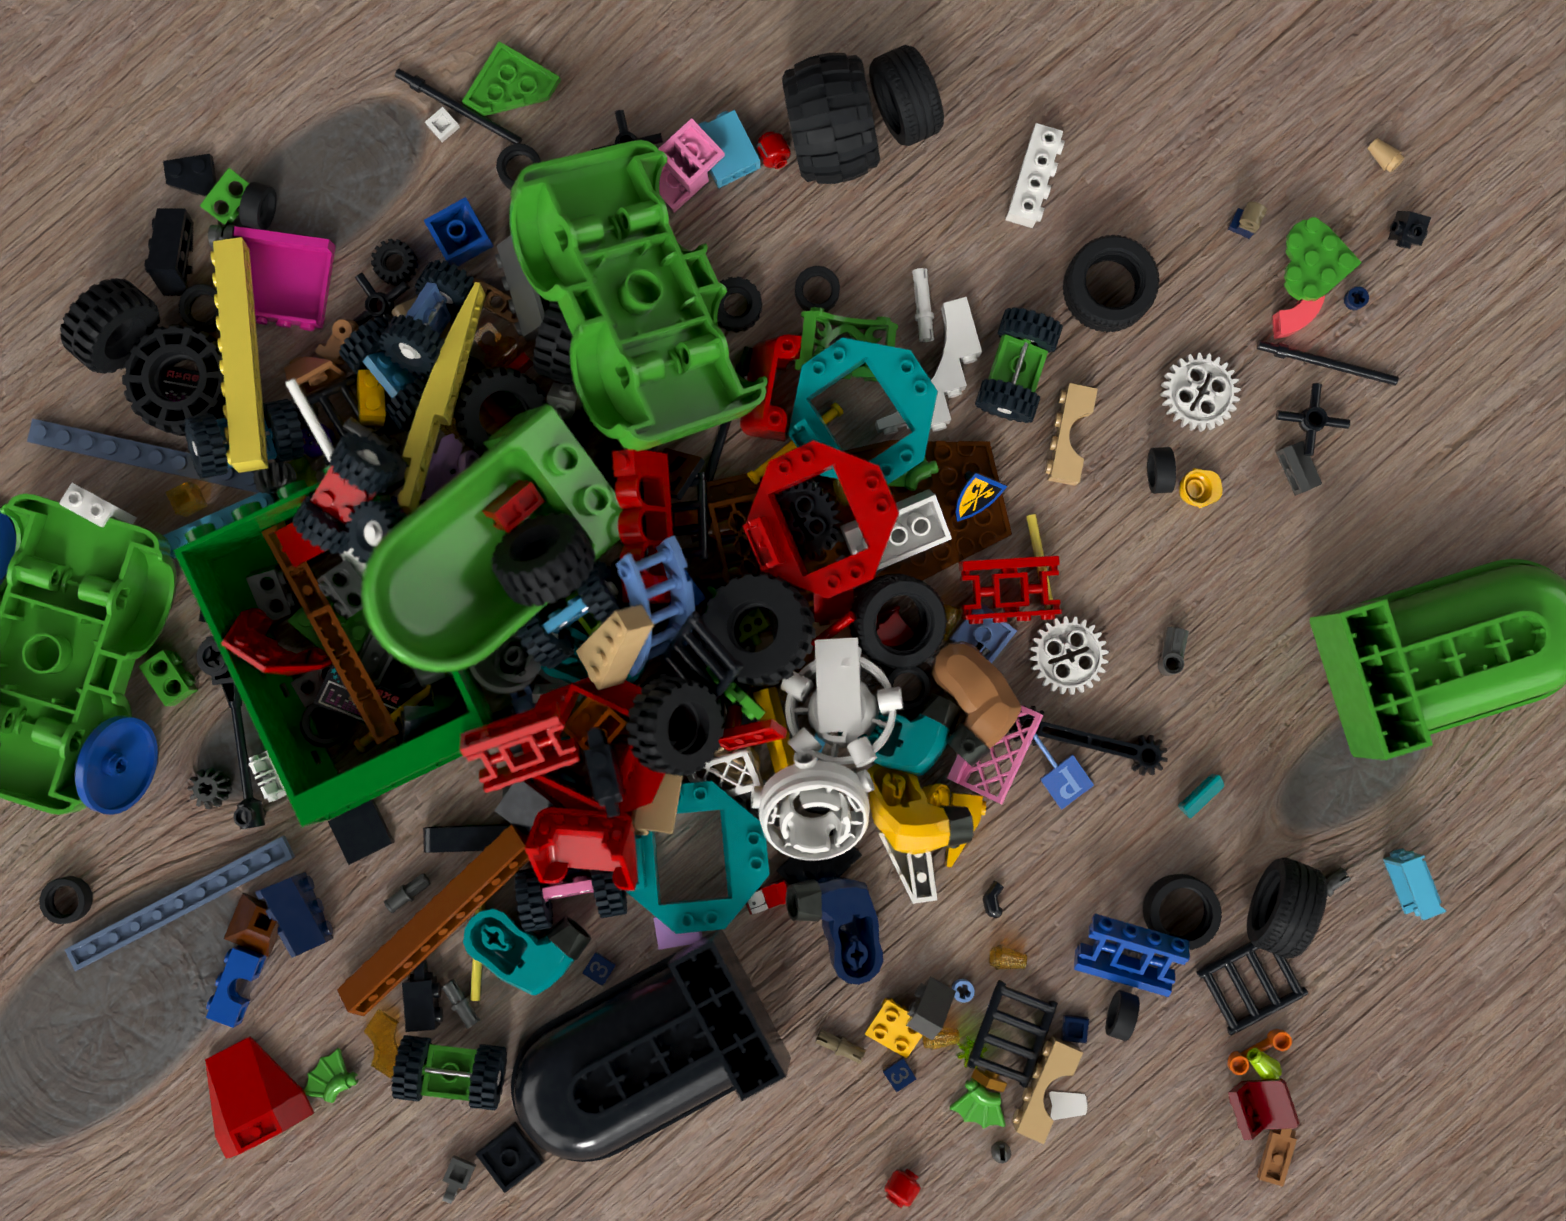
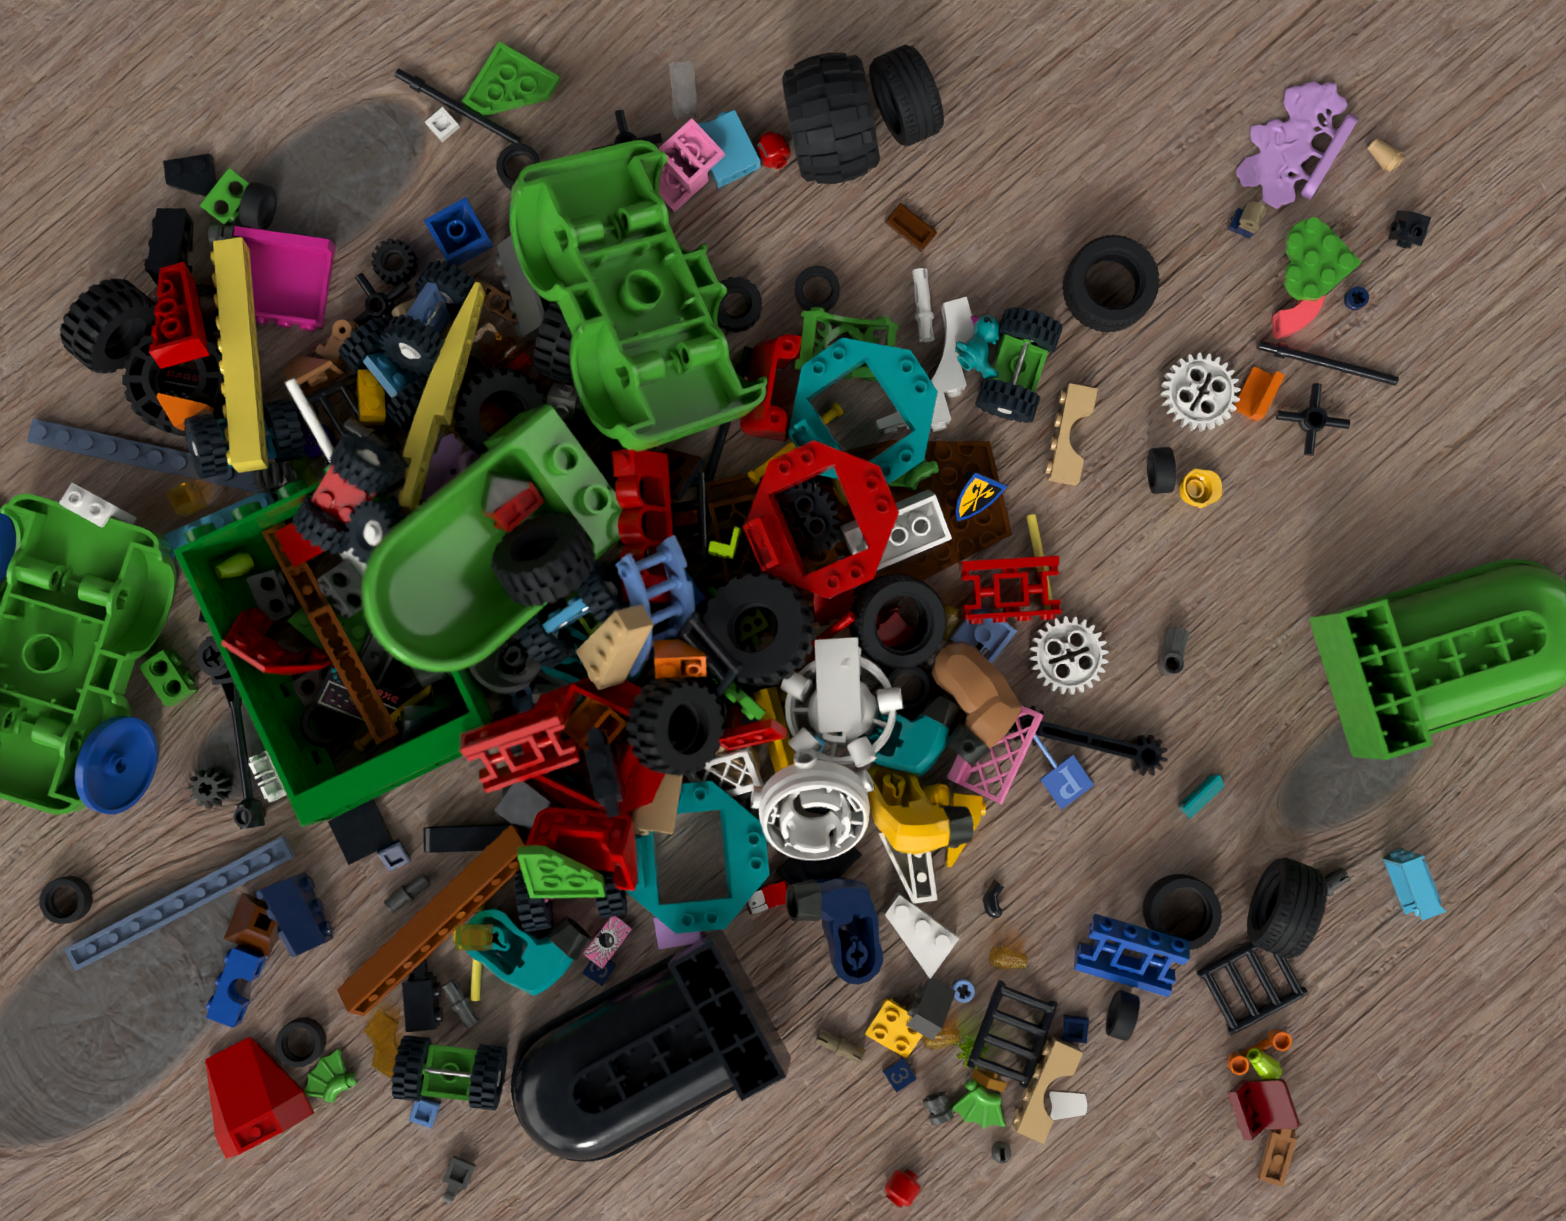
black tile [475,1121,545,1193] -> none
white brick [1006,123,1065,228] -> none
dark grey panel [1276,441,1322,496] -> none
none -> red wedge [149,262,209,369]
none -> orange slope [157,393,214,431]
none -> lime cone [214,552,254,579]
none -> black tyre [275,1018,326,1068]
none -> dark blue tile [377,839,411,872]
none -> medium blue tile [408,1097,441,1128]
none -> clear yellow brick [453,923,493,951]
none -> clear smoke slope [481,470,531,515]
none -> bright green plate [517,845,606,898]
none -> tile [583,916,632,969]
none -> orange slope [654,639,706,679]
none -> clear hinge [669,60,699,120]
none -> lime panel [708,526,741,560]
none -> white wedge [883,891,959,979]
none -> reddish brown tile [885,203,937,253]
none -> dark grey wheel [922,1091,954,1125]
none -> teal animal [955,315,999,379]
none -> orange panel [1234,367,1285,422]
none -> lavender plant [1236,81,1359,209]

